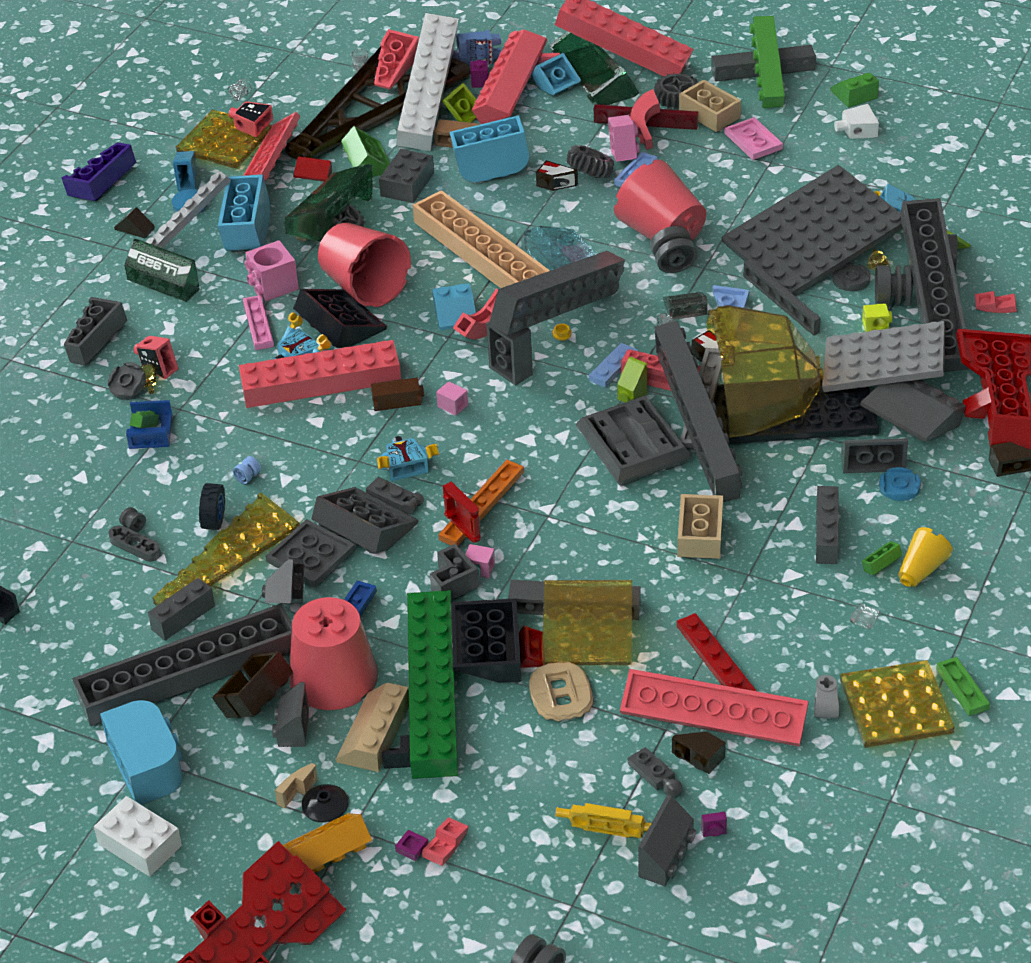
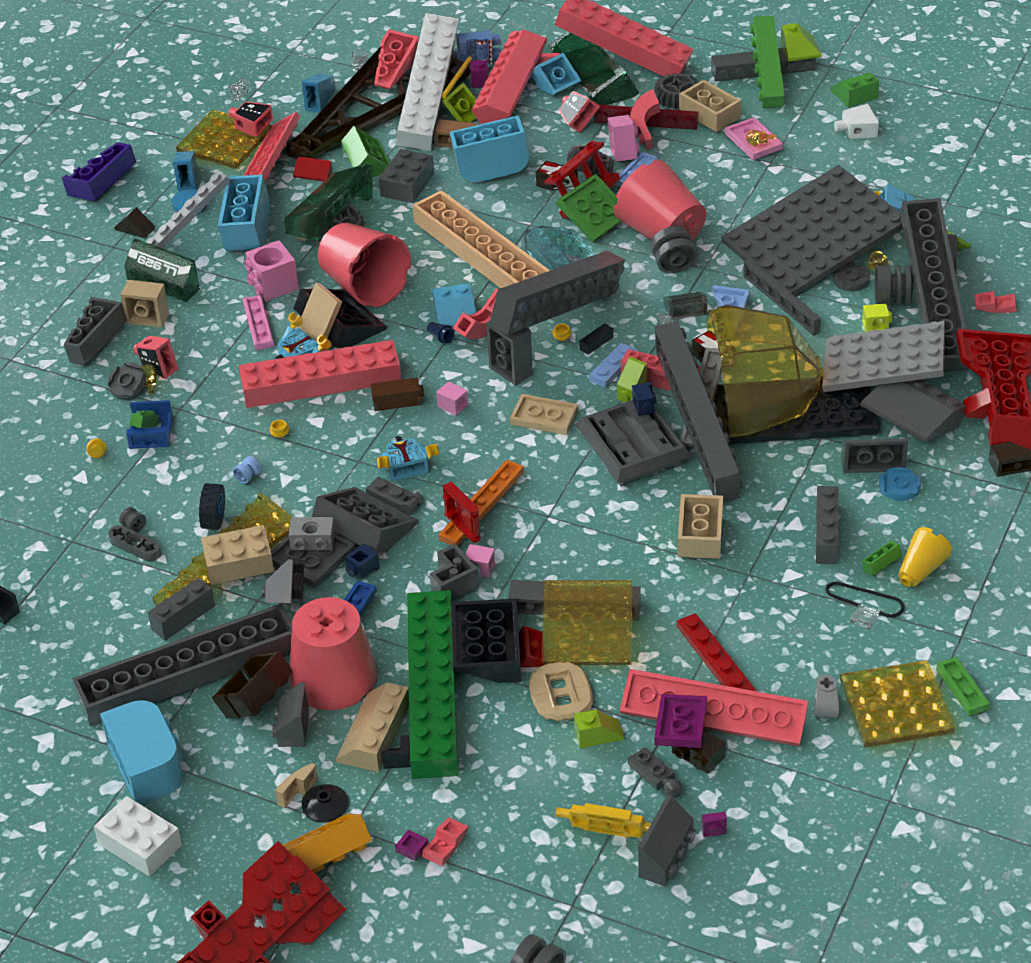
none -> yellow plate [86,438,107,458]
none -> tan brick [120,280,169,328]
none -> tan brick [201,525,274,585]
none -> yellow plate [269,420,290,438]
none -> light grey brick [289,517,335,550]
none -> tan tile [297,283,342,342]
none -> dark azure slope [302,74,335,113]
none -> dark blue brick [345,544,380,579]
none -> dark blue cone [427,322,454,343]
none -> yellow axle [441,57,472,99]
none -> tan tile [509,394,579,435]
none -> red fence [544,141,621,219]
none -> bright green plate [556,174,622,243]
none -> torso [559,91,600,133]
none -> lime slope [574,709,624,748]
none -> black piece [579,323,613,355]
none -> dark blue brick [632,382,657,416]
none -> magenta plate [654,694,707,748]
none -> clear yellow piece [746,129,776,147]
none -> lime slope [780,23,822,61]
none -> black piece [825,581,904,617]

